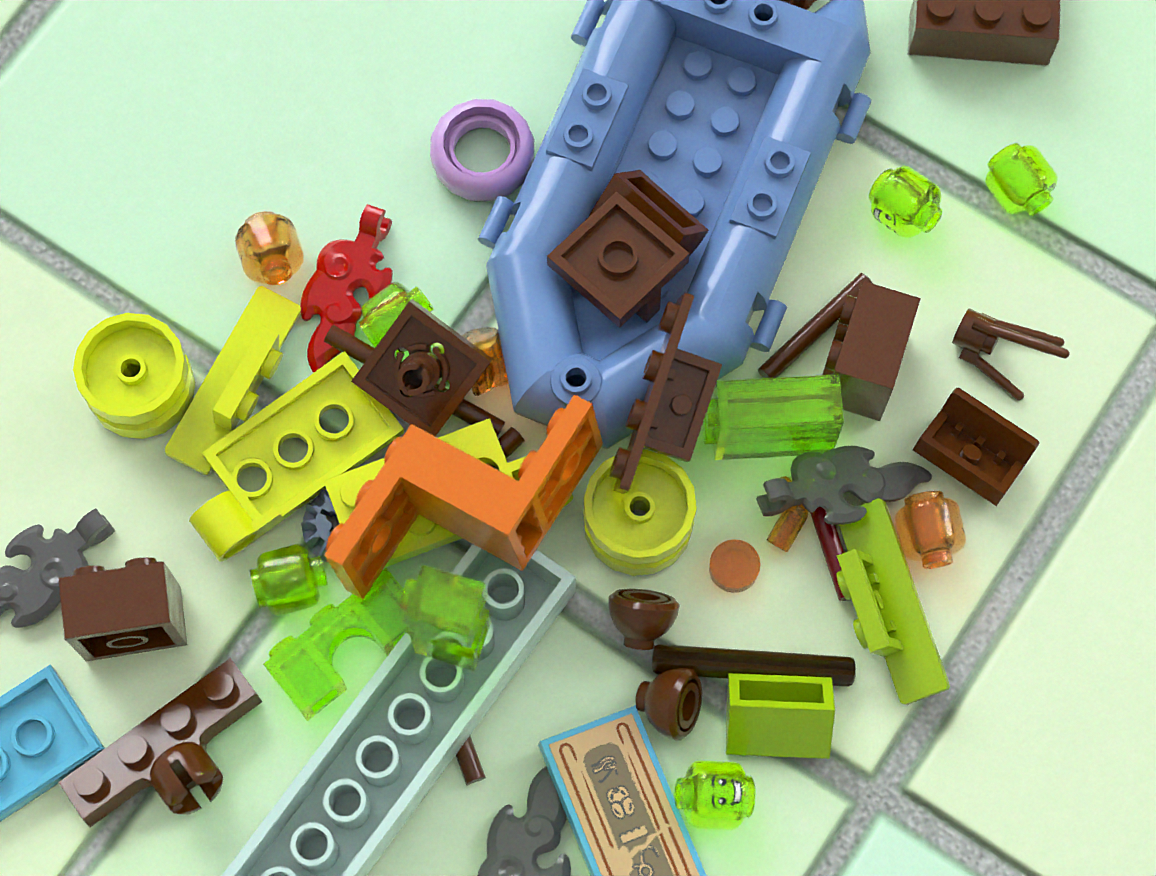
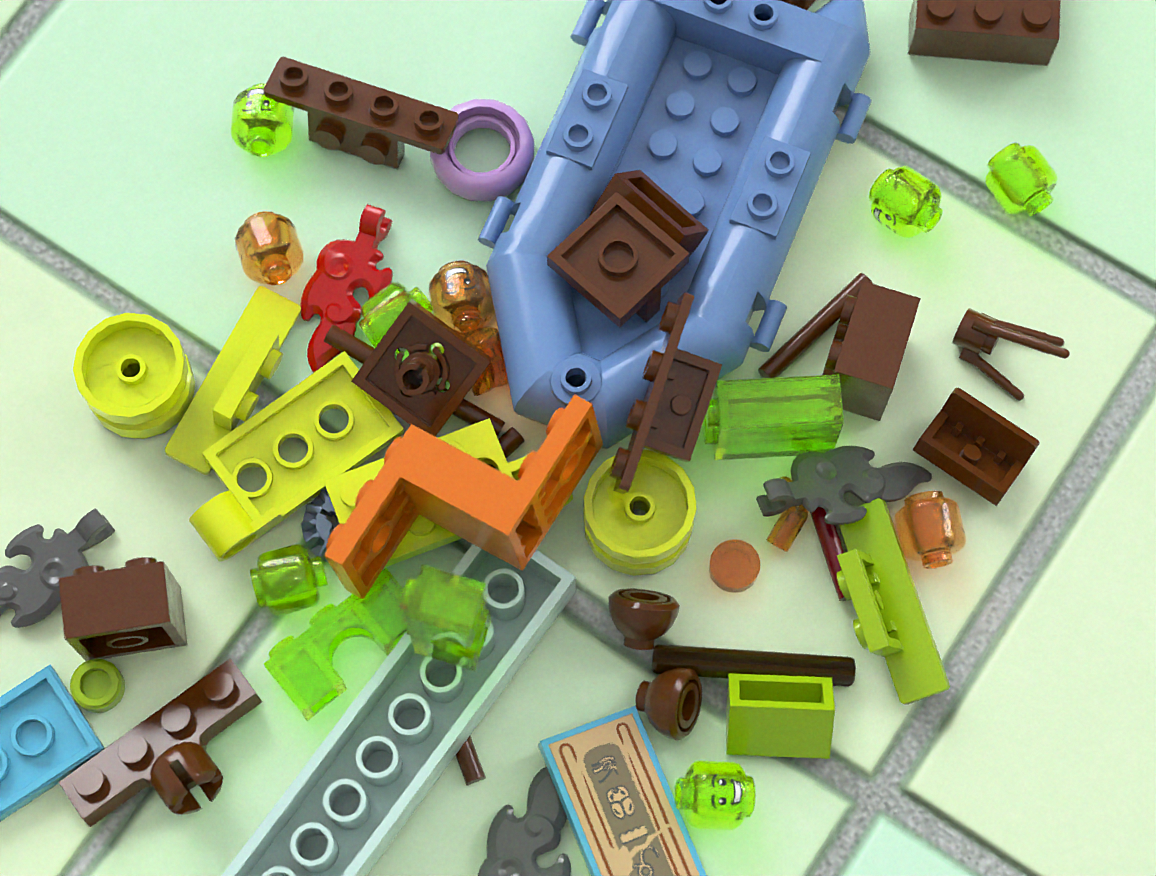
none -> lime tile [70,659,125,713]
none -> clear neon green head [231,83,294,157]
none -> reddish brown bracket [263,57,459,169]
none -> clear orange head [428,260,495,336]

